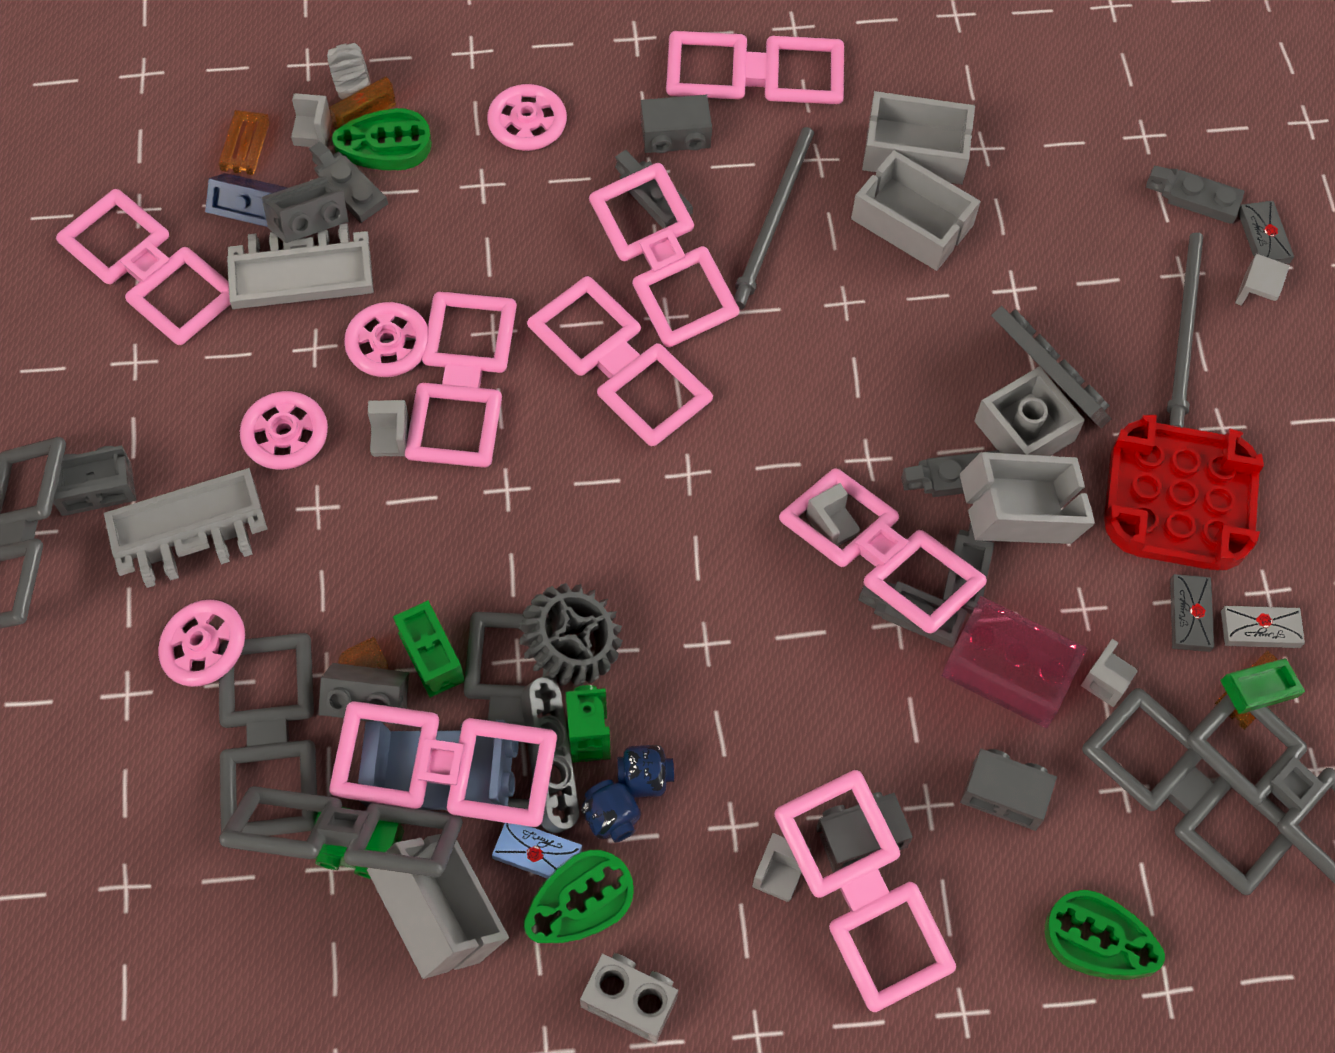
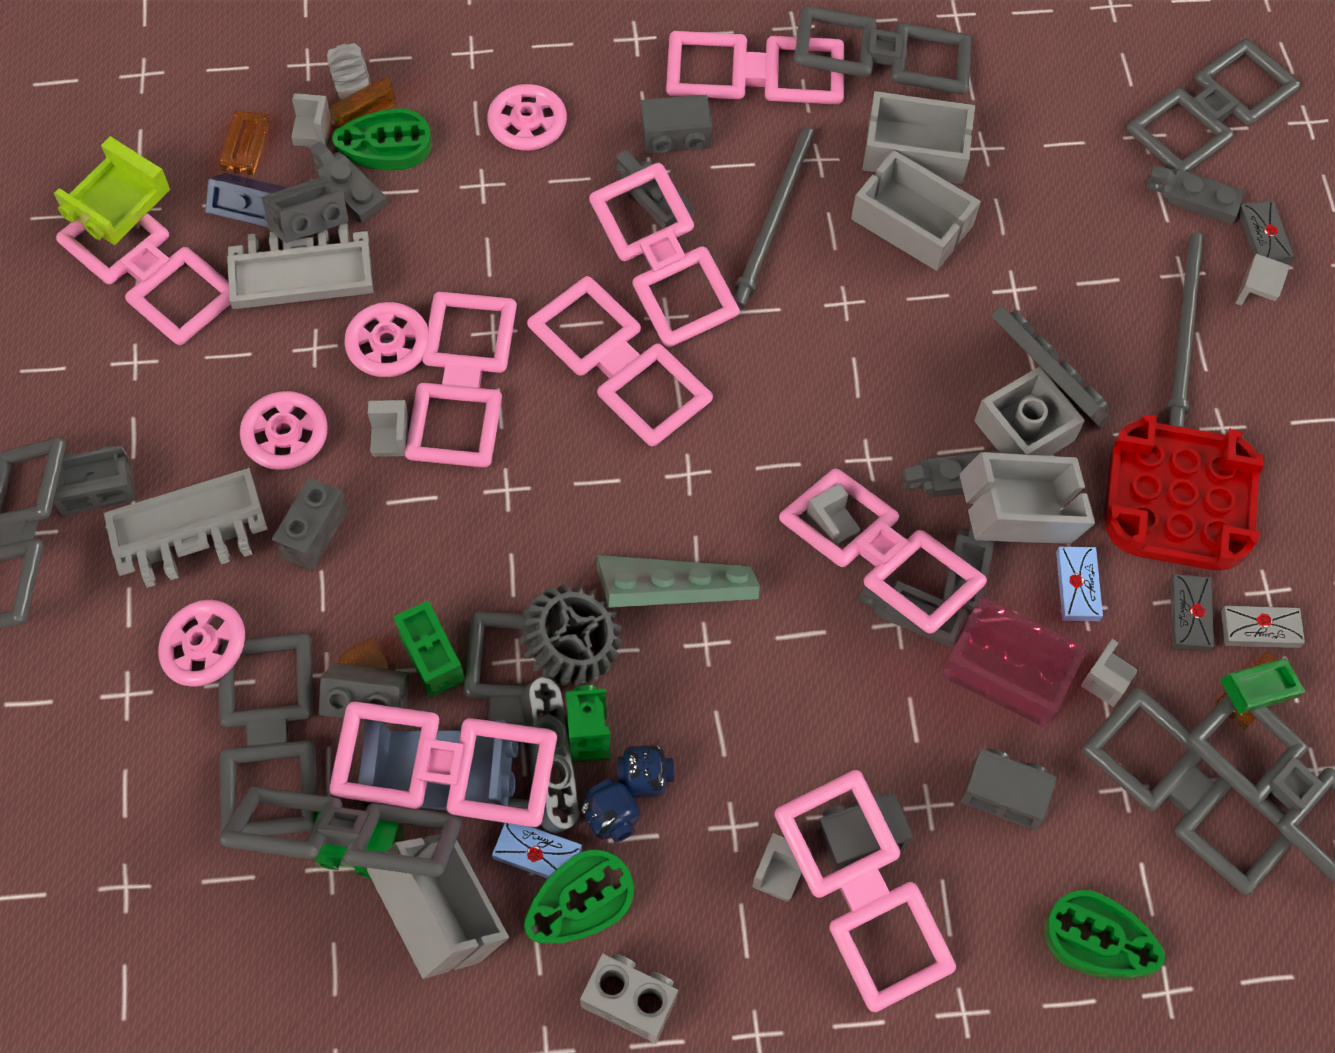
none -> lime panel [54,136,170,246]
none -> dark grey hinge [272,477,348,572]
none -> sand green wing [596,555,760,607]
none -> dark grey bar [794,6,972,95]
none -> light blue tile [1056,547,1103,621]
none -> dark grey bar [1126,39,1300,173]

